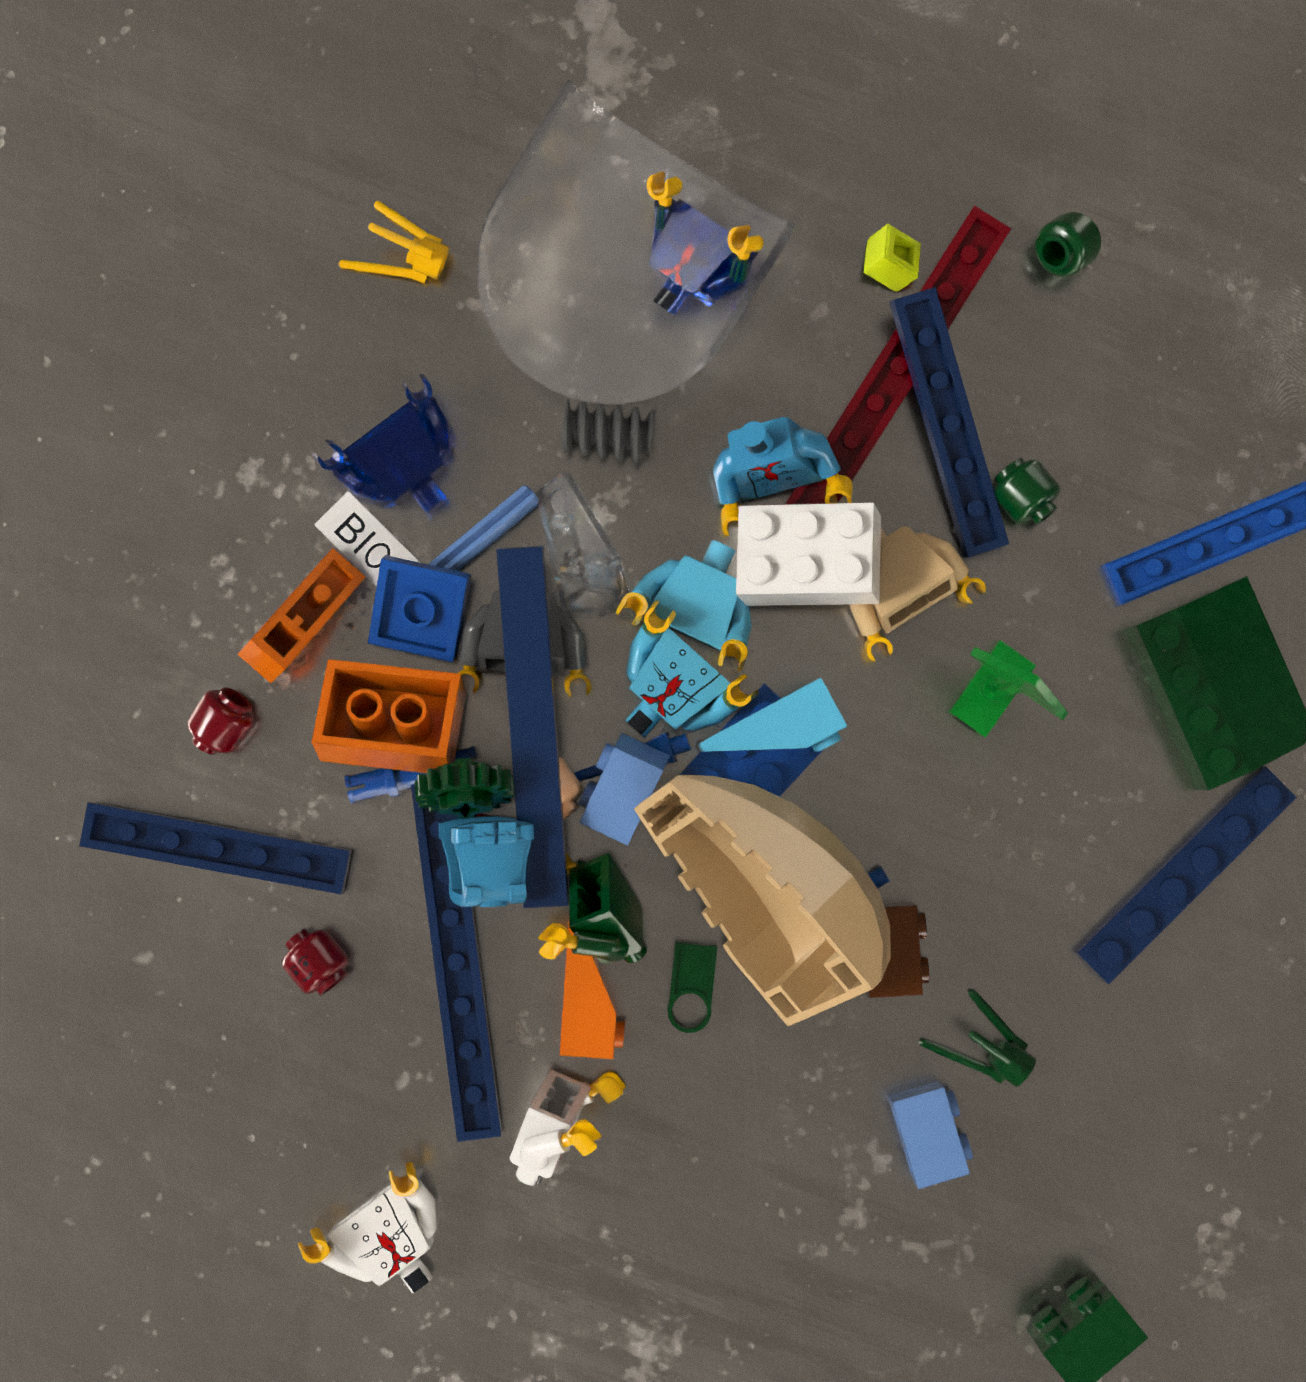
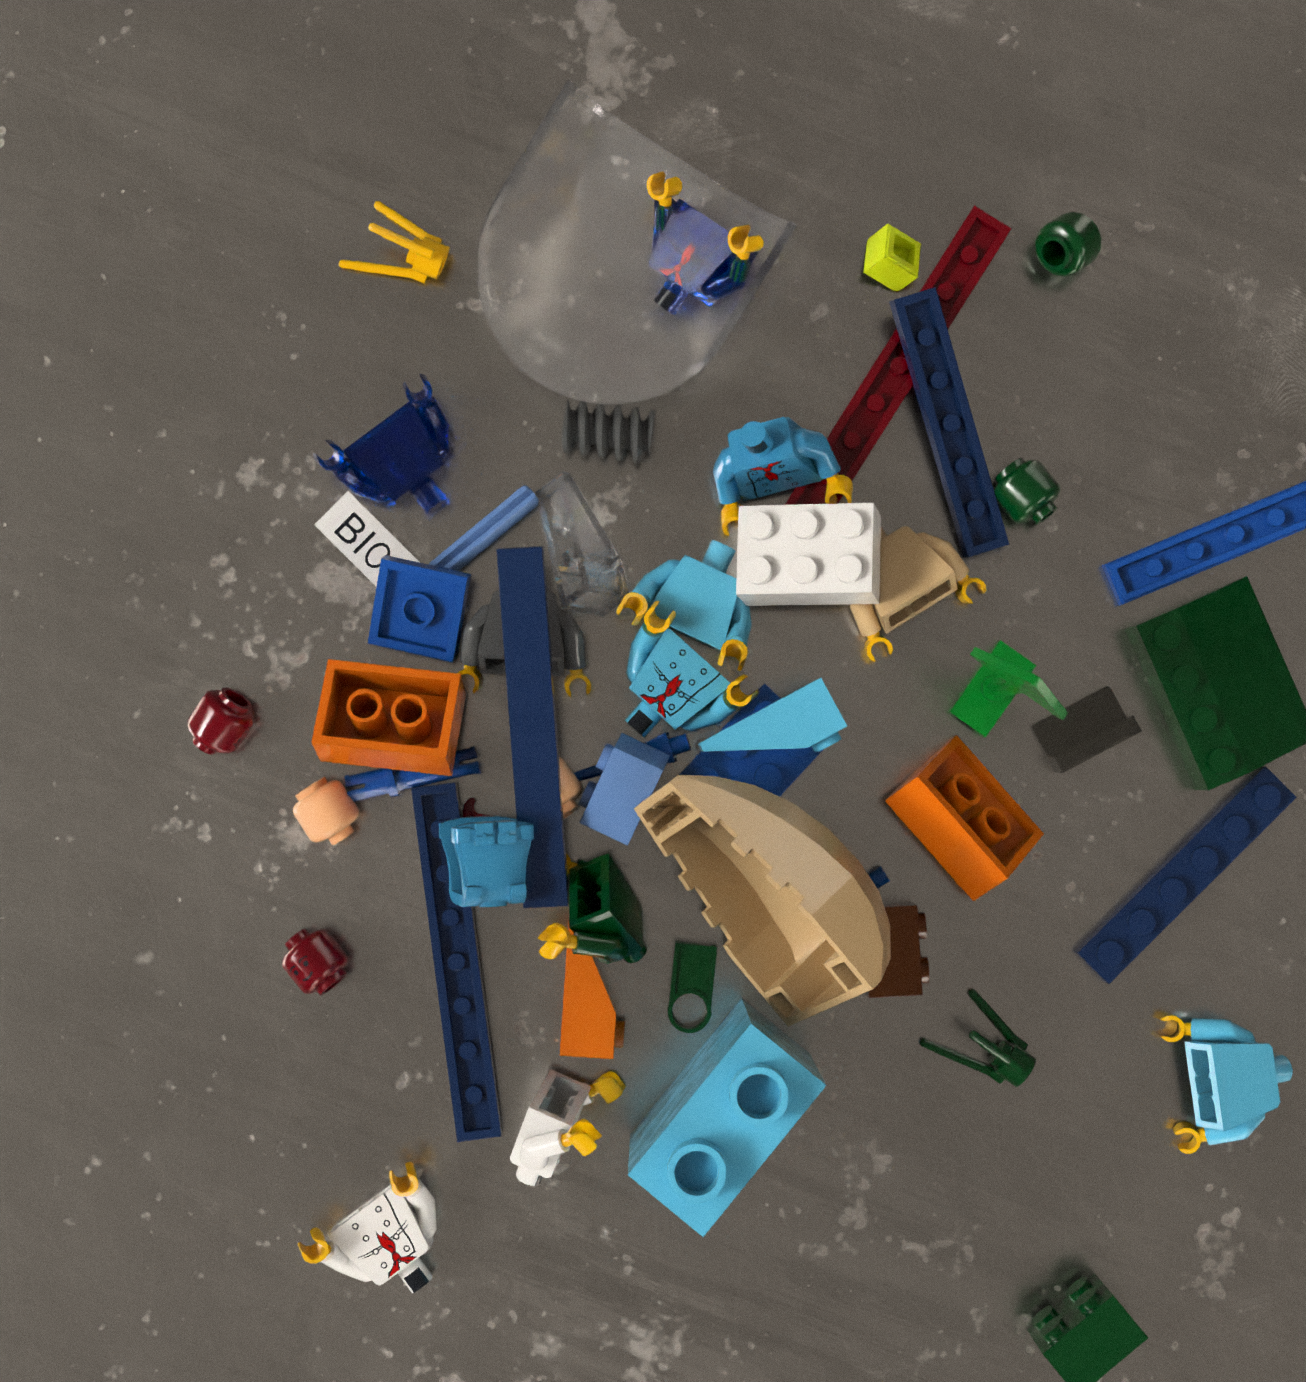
dark blue plate [79,802,352,894] -> none
orange slope [237,548,366,683] -> none
dark green gear [415,758,514,819] -> none
medium blue brick [888,1081,973,1189] -> none
none -> light nougat head [293,777,359,845]
none -> medium azure brick [628,998,827,1237]
none -> orange slope [885,735,1044,901]
none -> clear smoke panel [1032,686,1142,773]
none -> medium azure torso [1159,1014,1293,1154]

